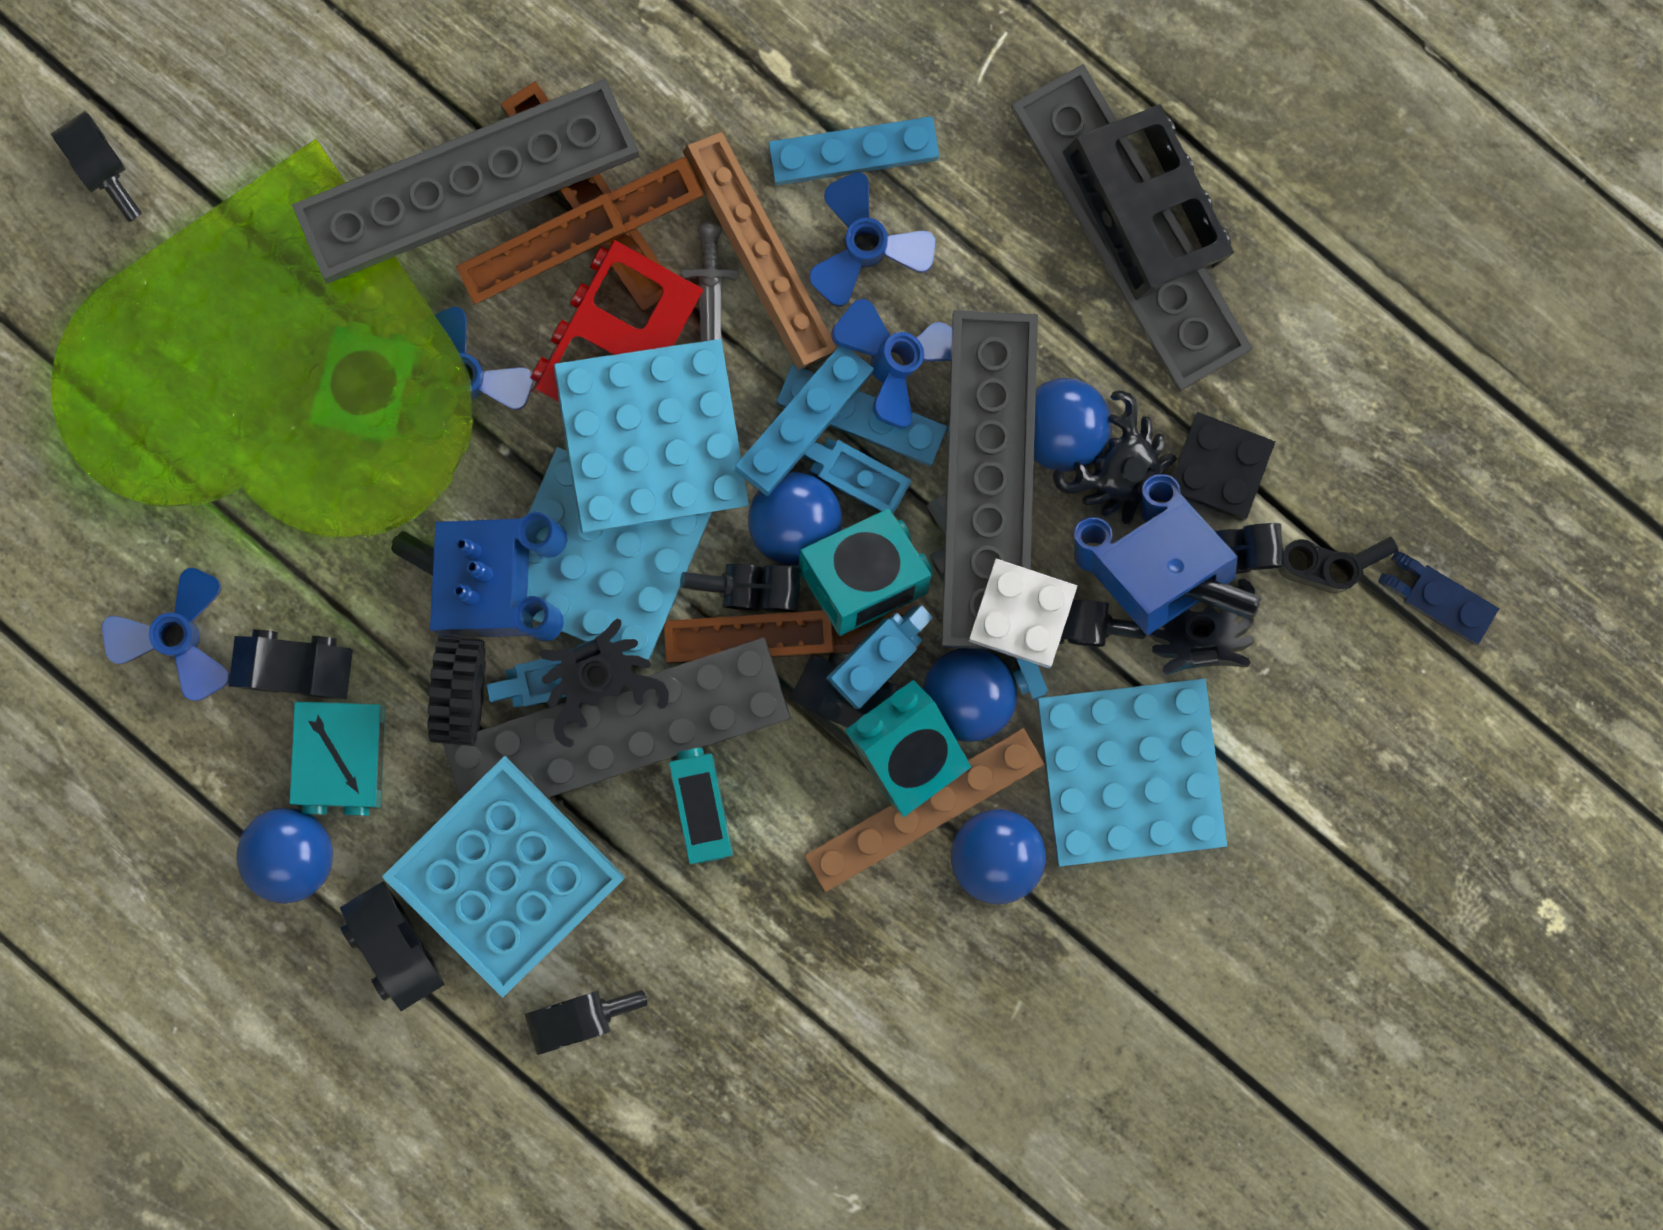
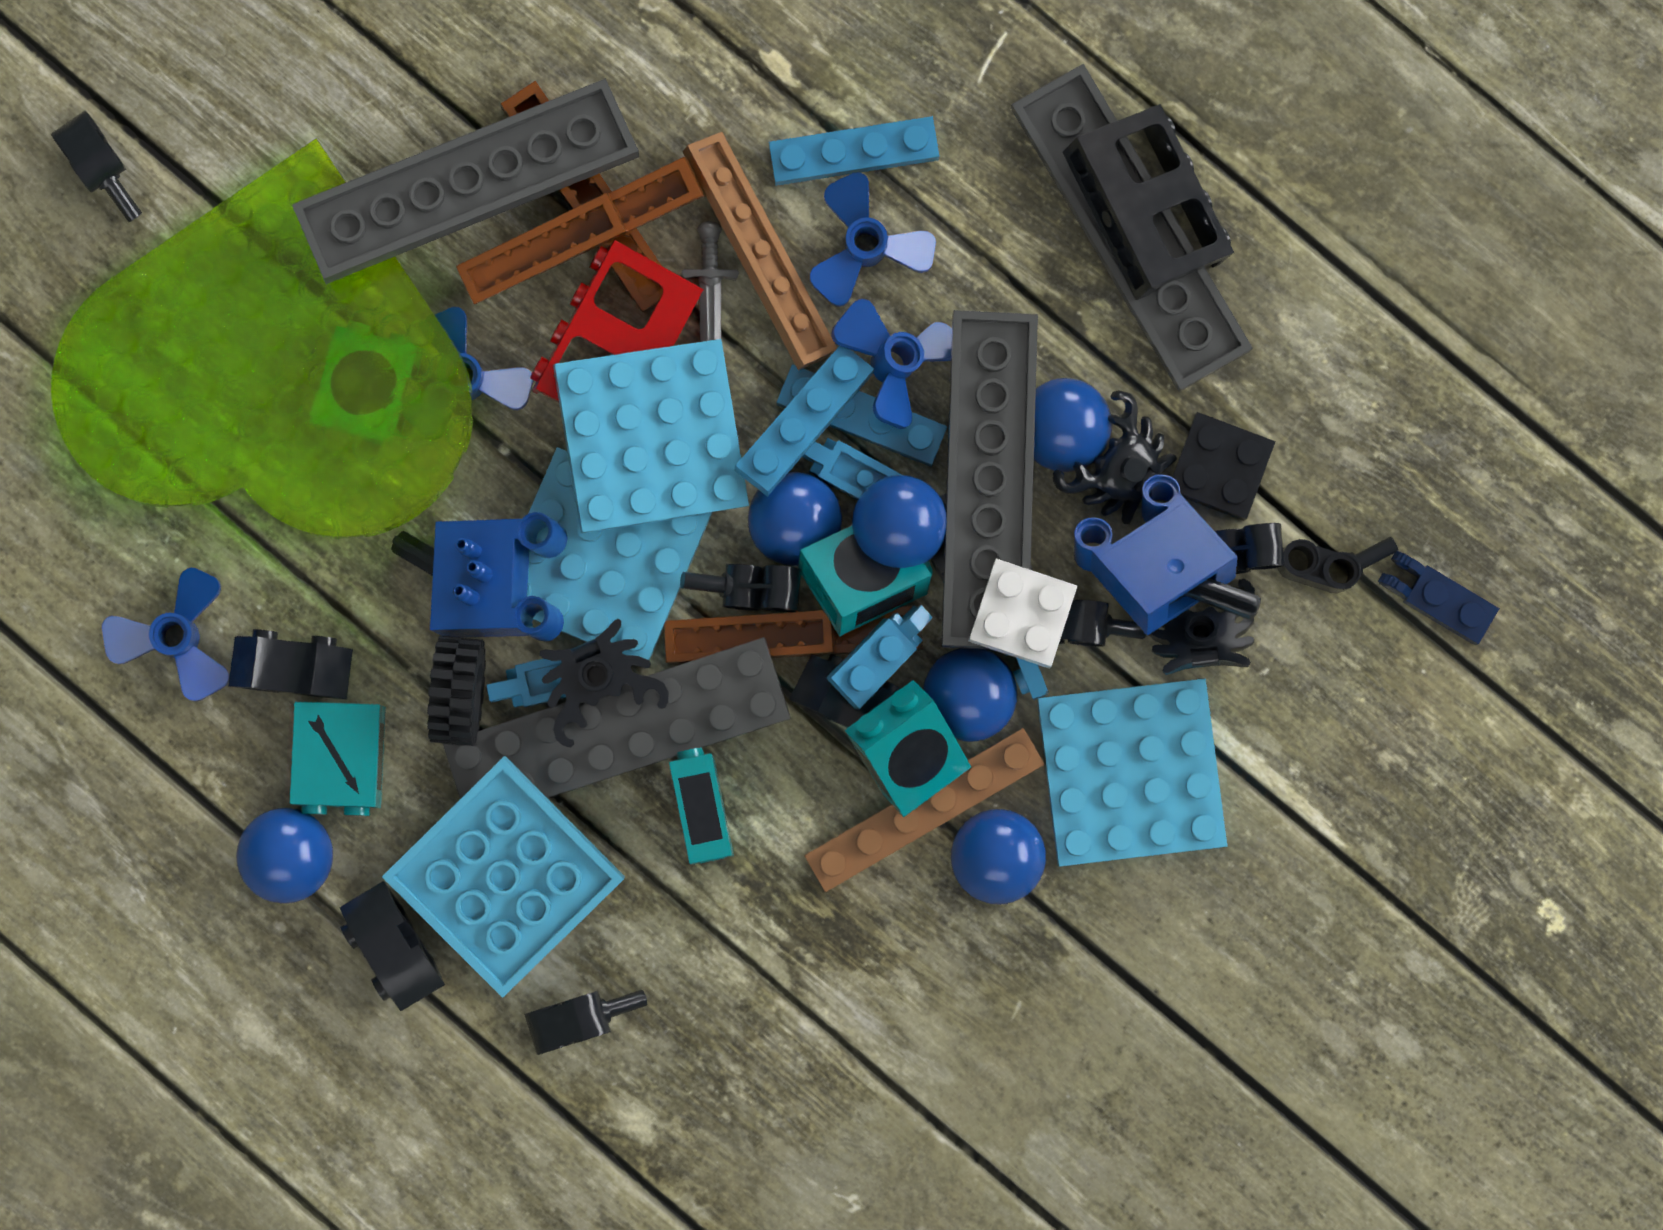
none -> blue piece [852,475,947,568]

